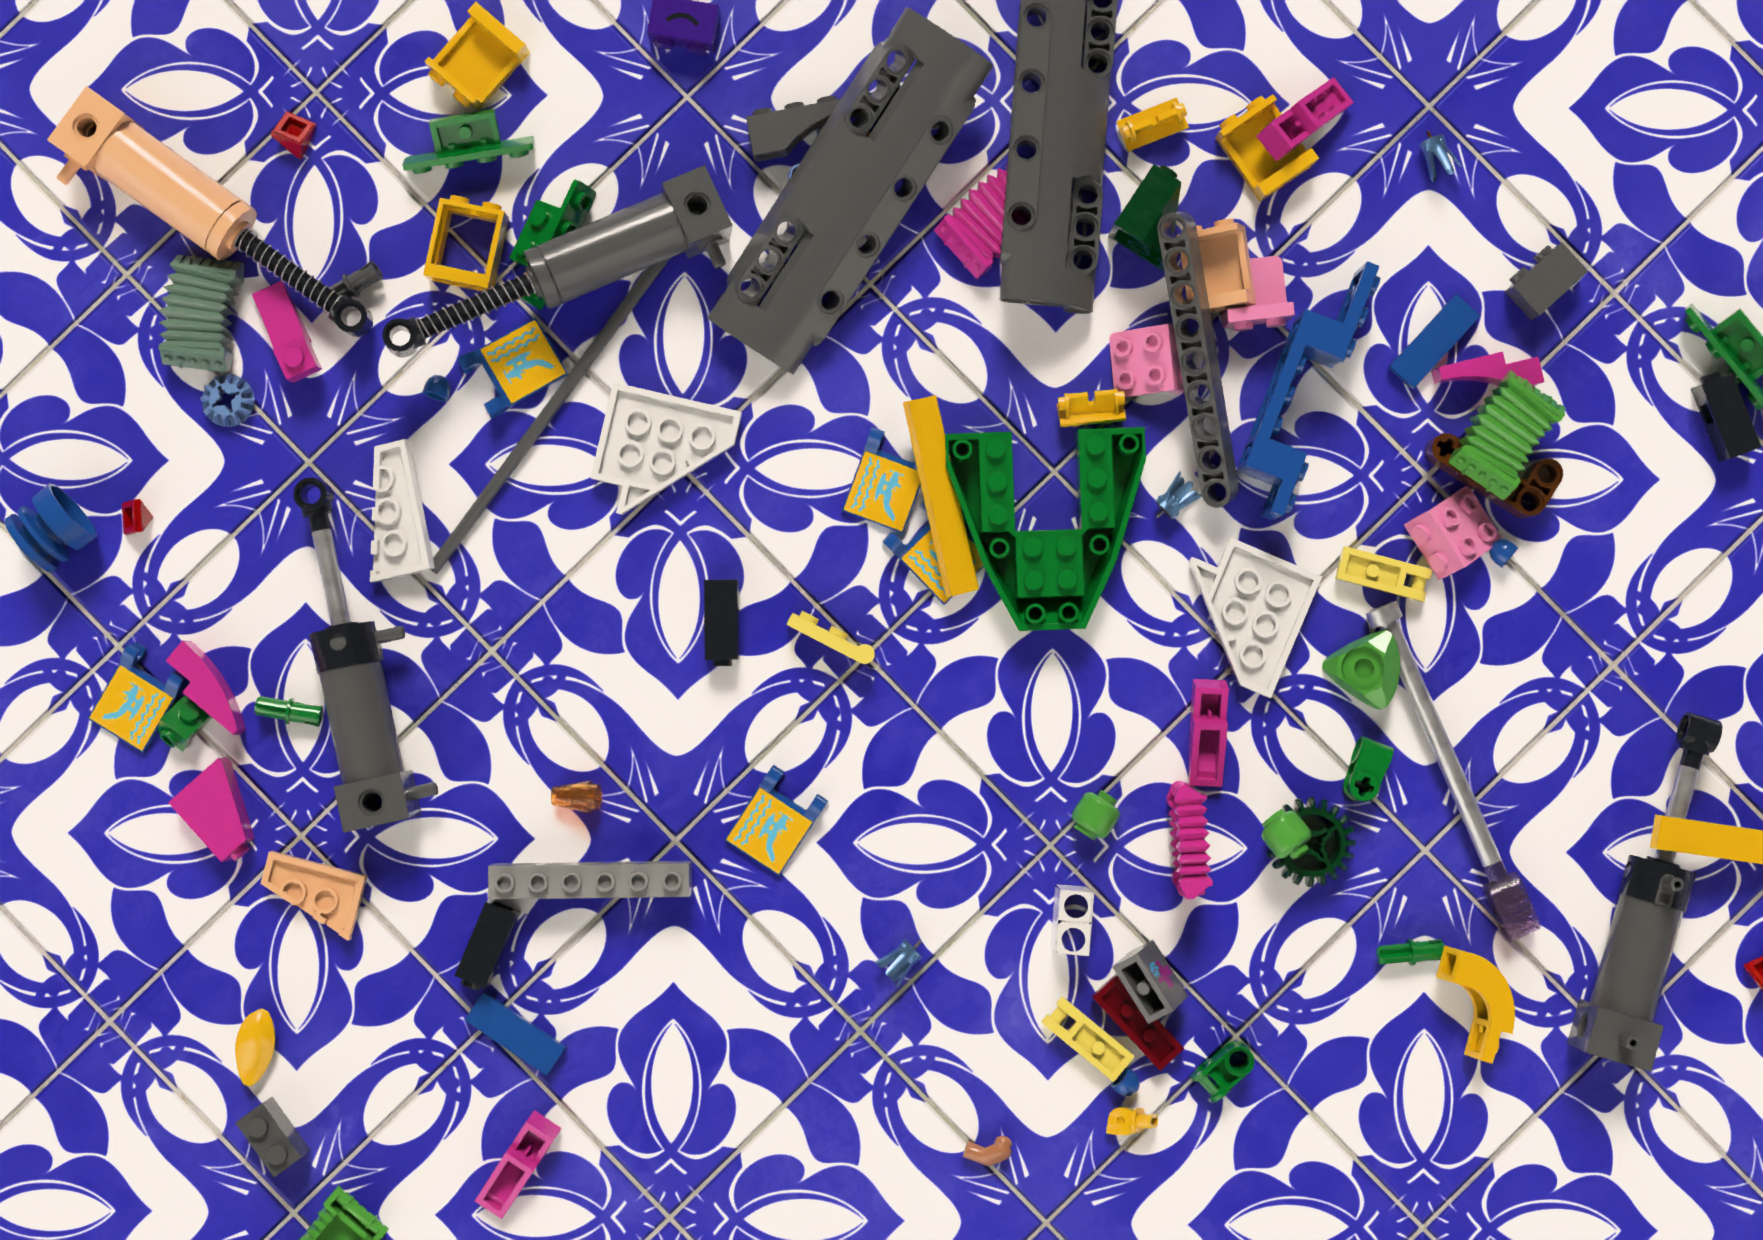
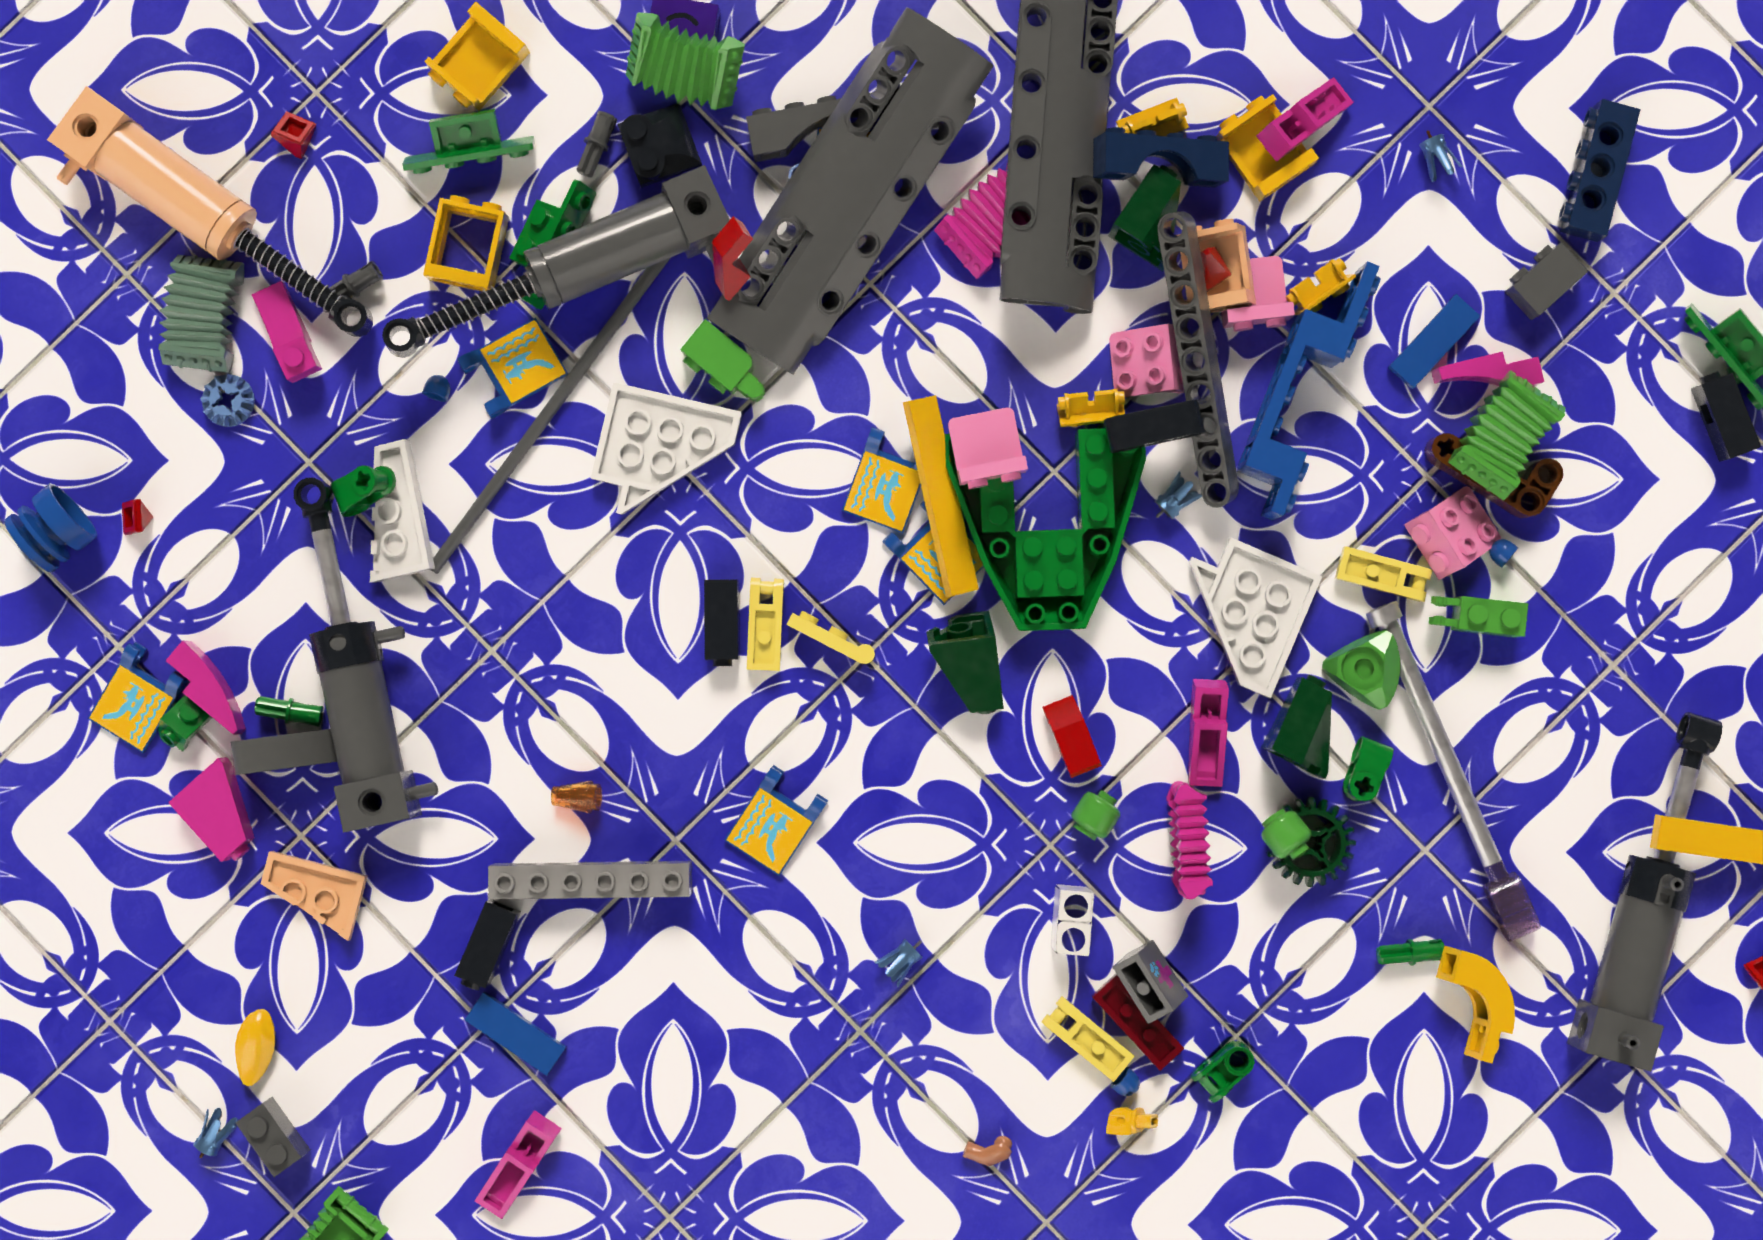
none -> flat silver piece [193,1107,238,1158]
none -> dark grey beam [230,729,337,775]
none -> green piece [330,465,396,517]
none -> dark grey axle [576,111,618,178]
none -> black slope [617,103,702,188]
none -> bright green piece [626,12,745,110]
none -> bright green hinge [680,319,766,402]
none -> red slope [712,216,753,301]
none -> light yellow plate [746,577,784,671]
none -> dark green slope [926,611,1004,714]
none -> bright pink bracket [948,408,1028,489]
none -> red slope [1042,695,1102,778]
none -> dark blue arch [1093,127,1229,188]
none -> black beam [1104,400,1205,453]
none -> red slope [1201,247,1232,292]
none -> dark green slope [1261,675,1332,779]
none -> yellow hinge [1285,258,1356,315]
none -> bright green hinge [1429,596,1528,638]
none -> dark blue brick [1558,99,1641,242]

